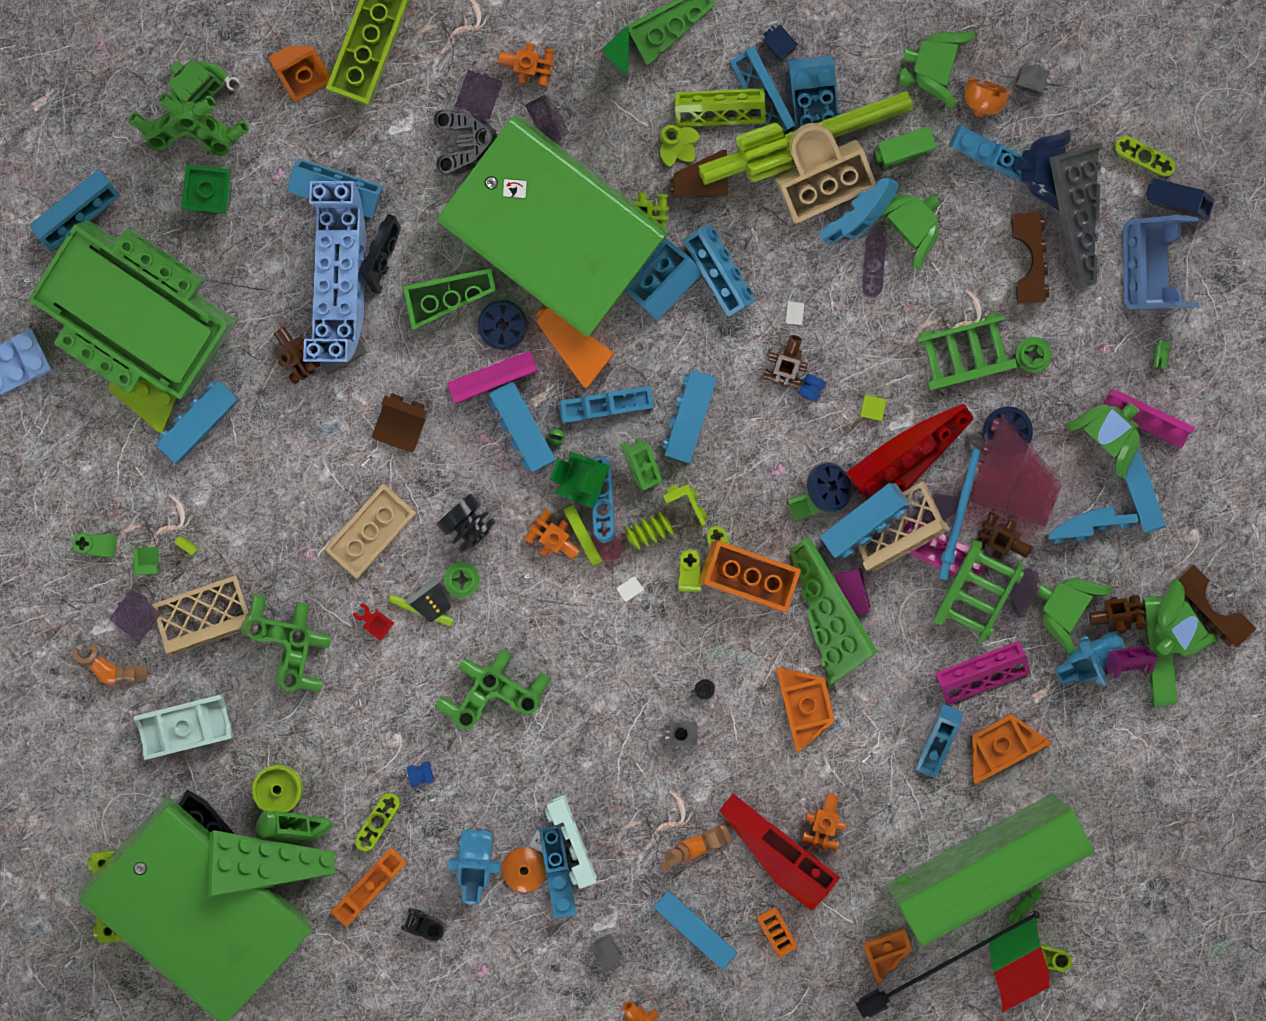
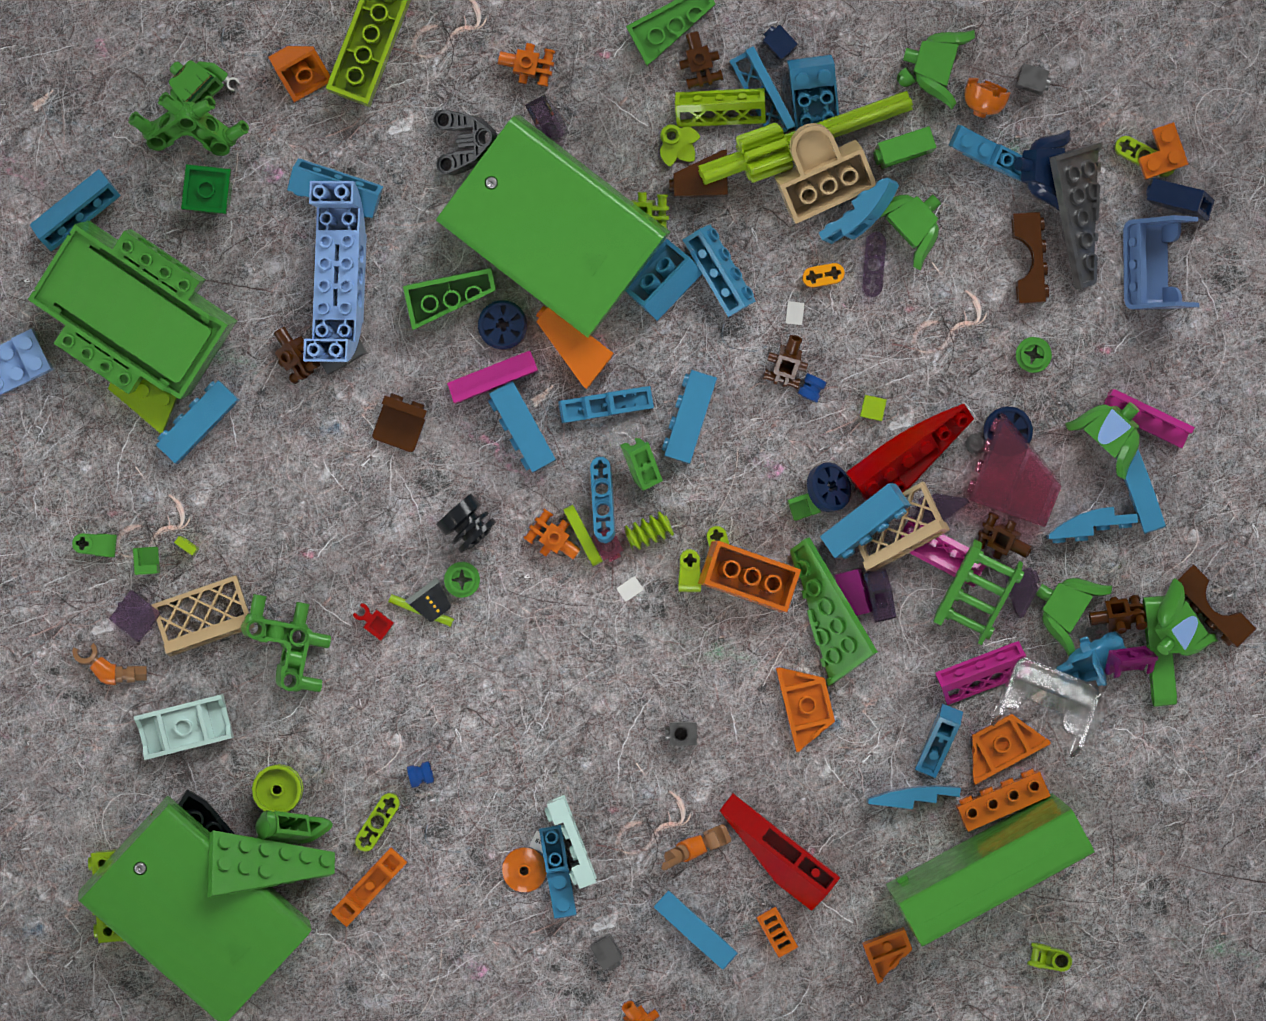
tan tile [324,483,417,579] -> none
black wing [360,214,401,294] -> none
black piece [401,907,446,941] -> none
bright green pin [434,649,551,729] -> none
dark azure piece [448,828,500,905] -> none
clear purple piece [455,69,503,119] -> none
white sticker [503,179,527,198] -> none
bright green hinge [547,429,565,447] -> none
green panel [550,451,610,508] -> none
green slope [602,27,629,79] -> none
lime bracket [662,484,708,527] -> none
black bush [695,679,715,700] -> none
orange piece [801,793,846,852] -> none
flag [855,911,1050,1019] -> none
bright green fence [915,313,1017,391] -> none
dark azure bar [938,449,981,581] -> none
bright green axle [1007,886,1044,924] -> none
bright green pin [1153,340,1172,369] -> none
none -> reddish brown piece [679,31,724,90]
none -> light orange beam [802,263,845,288]
none -> clear purple slope [864,569,897,623]
none -> dark azure slope [867,785,961,809]
none -> orange brick [955,768,1051,832]
none -> clear windscreen [990,658,1100,758]
none -> orange plate [1138,122,1189,180]

